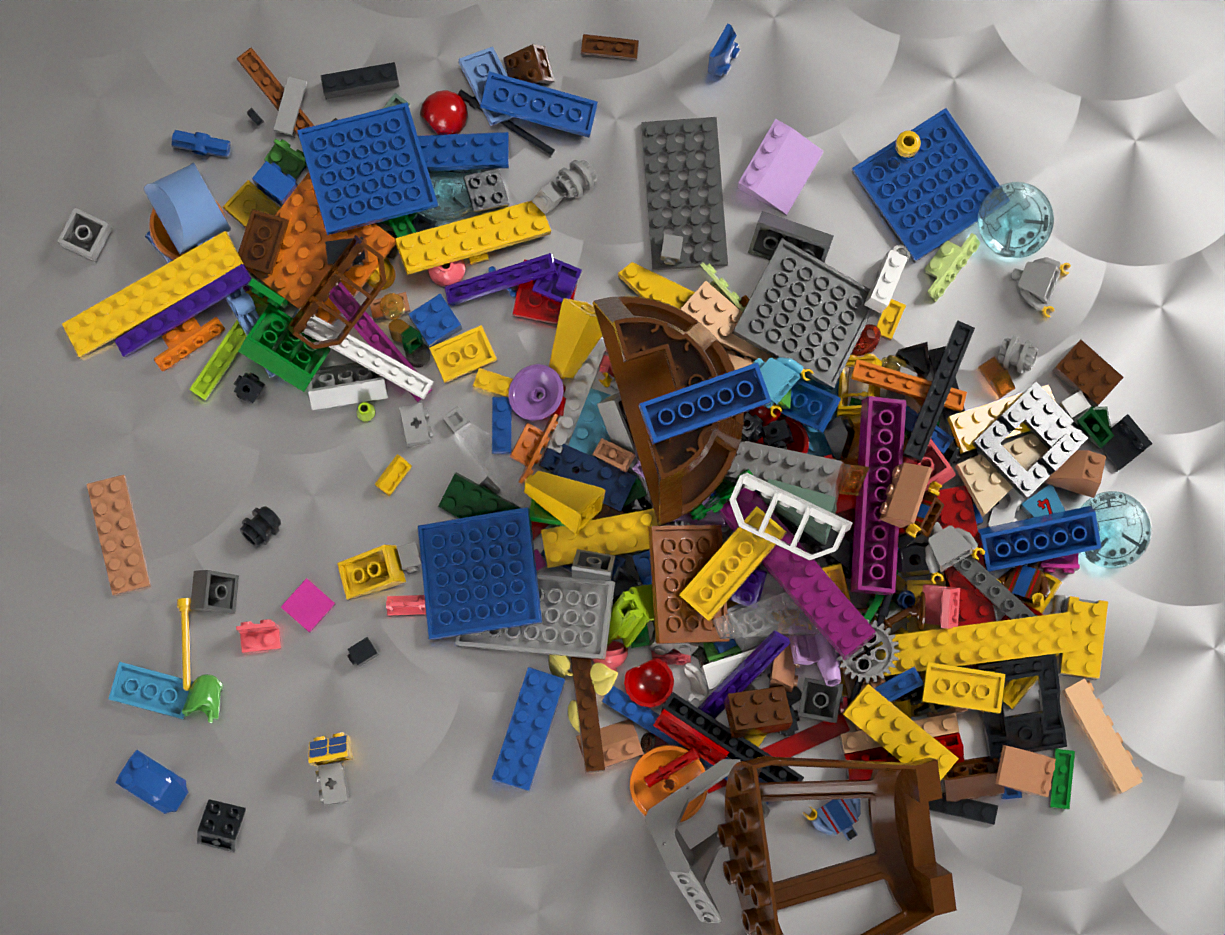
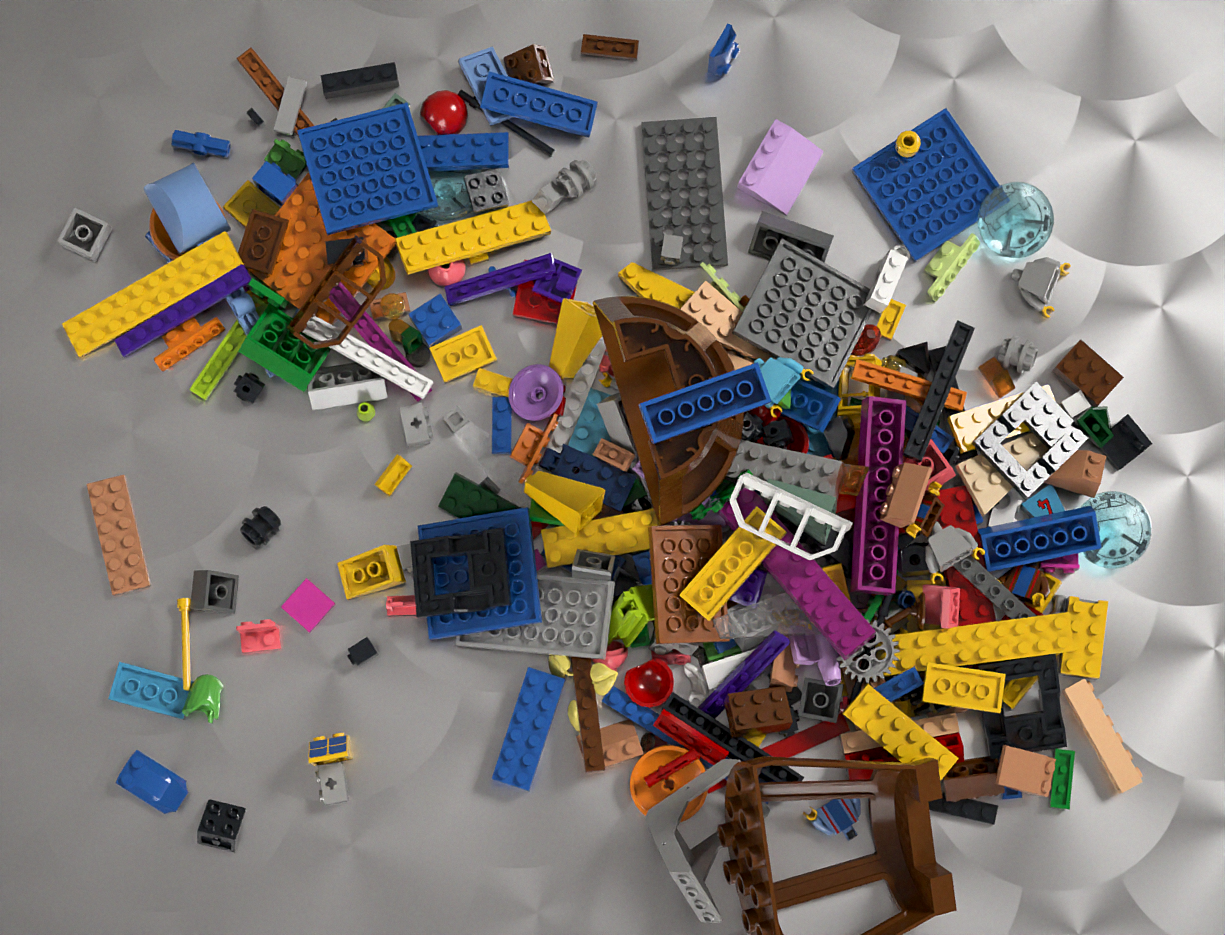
none -> black piece [410,528,512,618]

